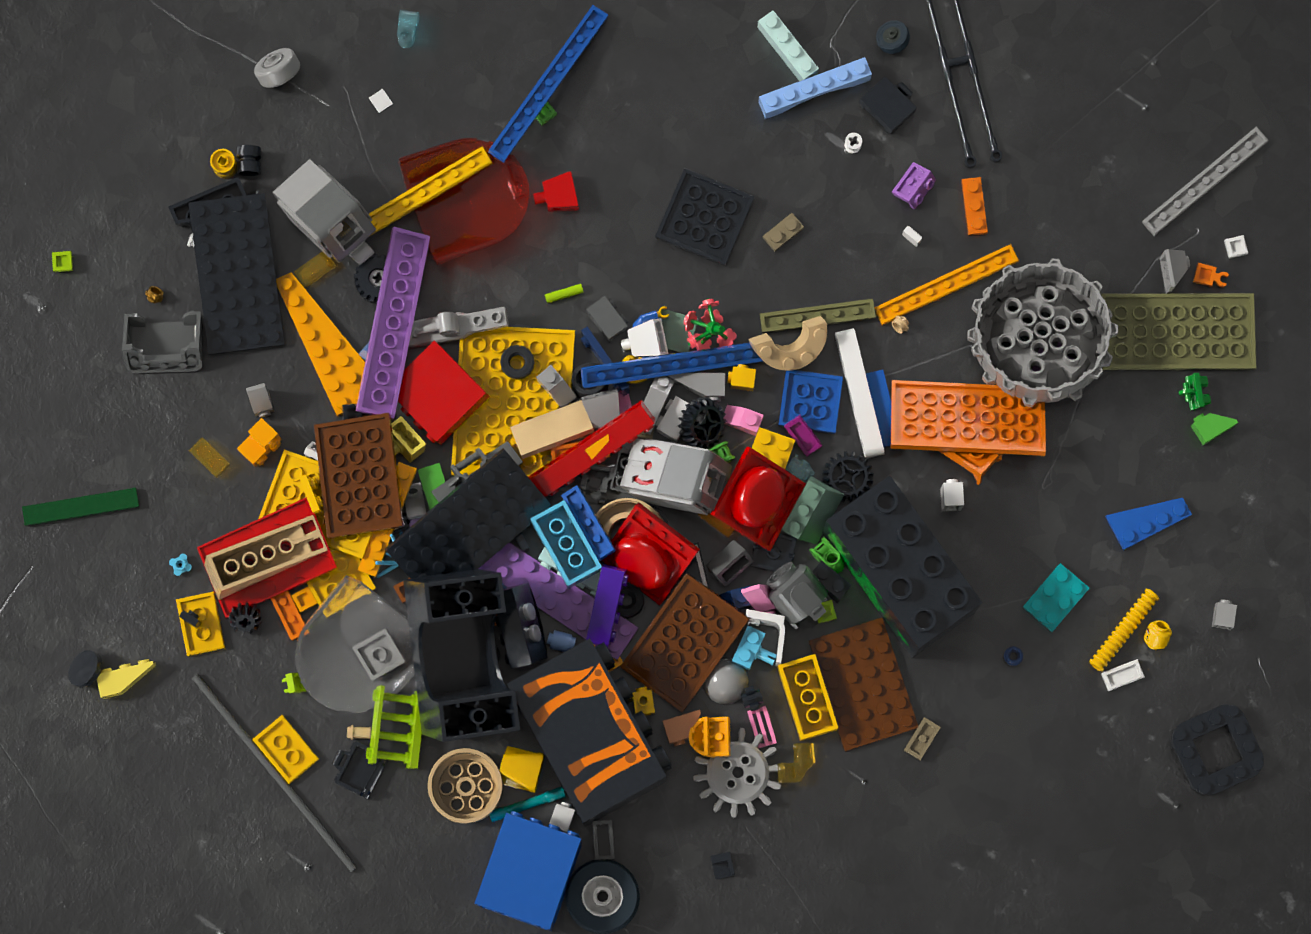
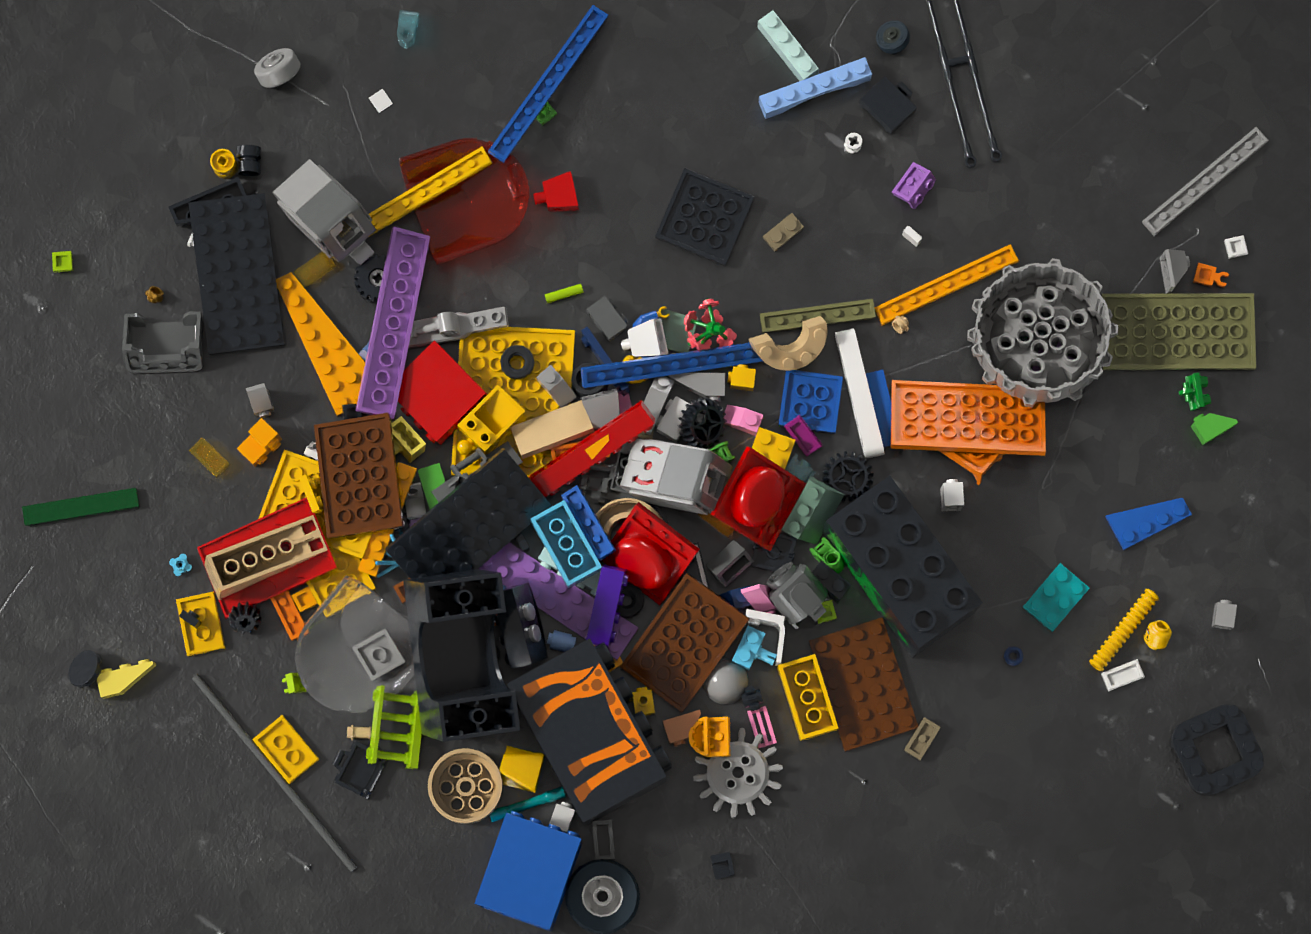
clear yellow tile [777,743,815,783] -> none
orange plate [961,177,988,236] -> none
none -> yellow slope [457,385,525,456]

